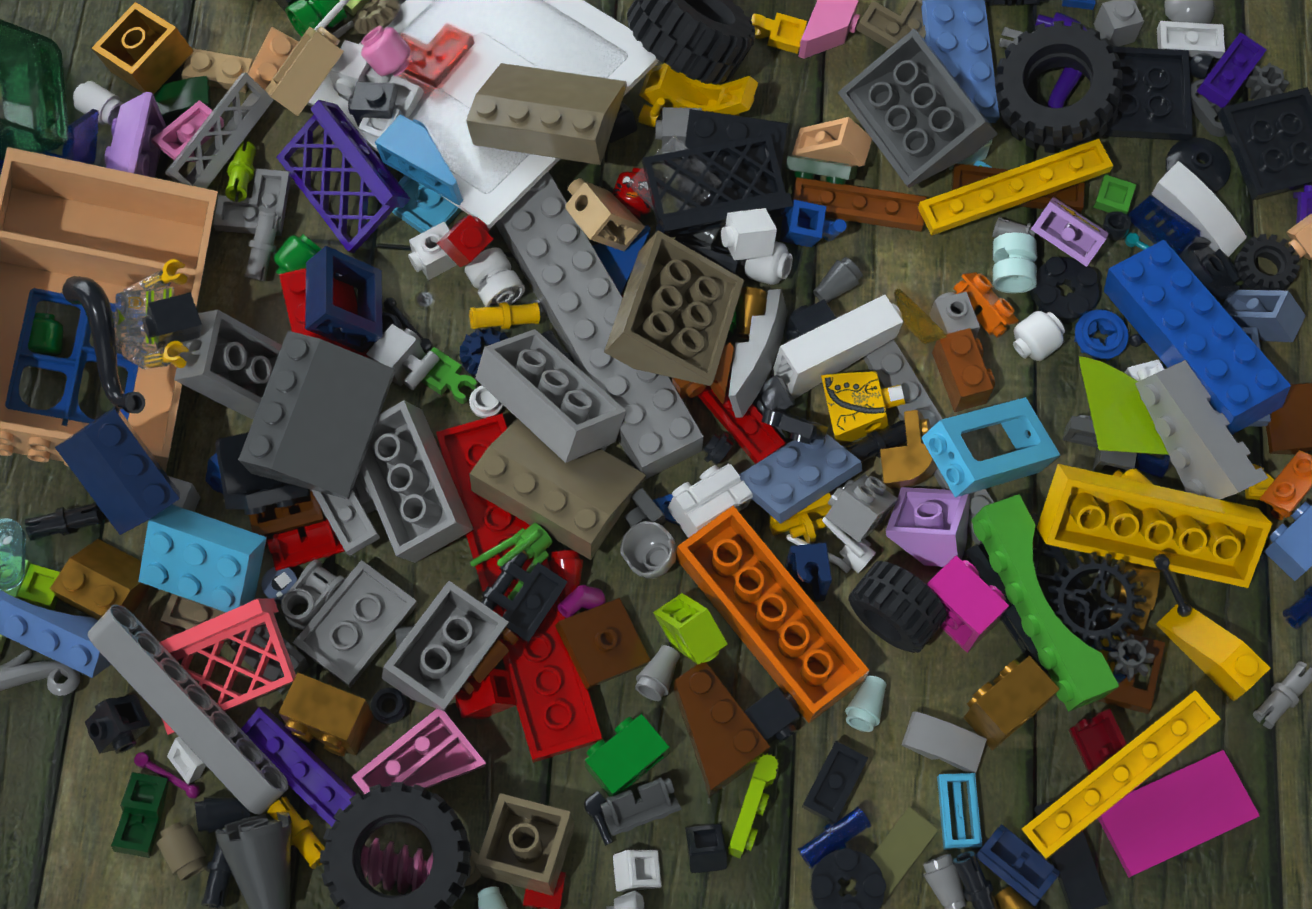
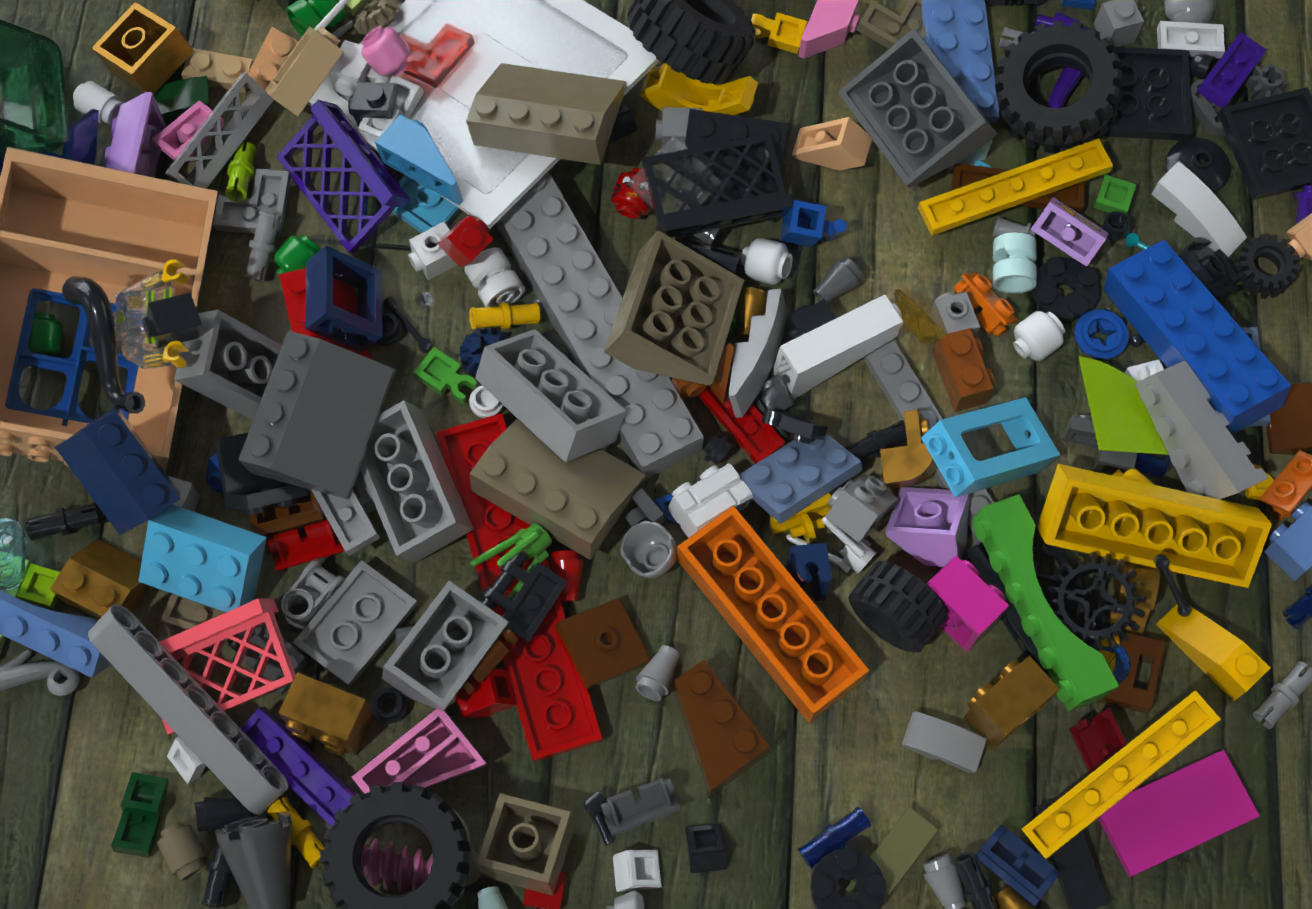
black brick [85,694,151,754] -> none
magenta hinge [134,752,200,799] -> none
sand blue tile [261,567,298,604] -> none
light grey brick [366,324,440,390] -> none
magenta arm [557,585,606,618] -> none
tan torso [565,178,645,251] -> none
green brick [585,714,670,797] -> none
blue tile [592,225,650,296] -> none
yellow hand [638,97,665,128] -> none
lime brick [653,593,728,664] -> none
white brick [721,208,777,260] -> none
lime hinge [727,753,779,858] -> none
black brick [744,687,800,744] -> none
dark green plate [785,155,858,185] -> none
dark orange plate [793,177,927,232] -> none
black plate [802,741,868,824] -> none
torso [821,371,905,445] -> none
light aqua cone [845,676,887,732] -> none
medium azure tile [937,773,982,850] -> none
dark grey gear [1107,633,1155,682] -> none
clear blue slope [1128,195,1200,255] -> none
sand blue slope [1222,290,1306,342] -> none

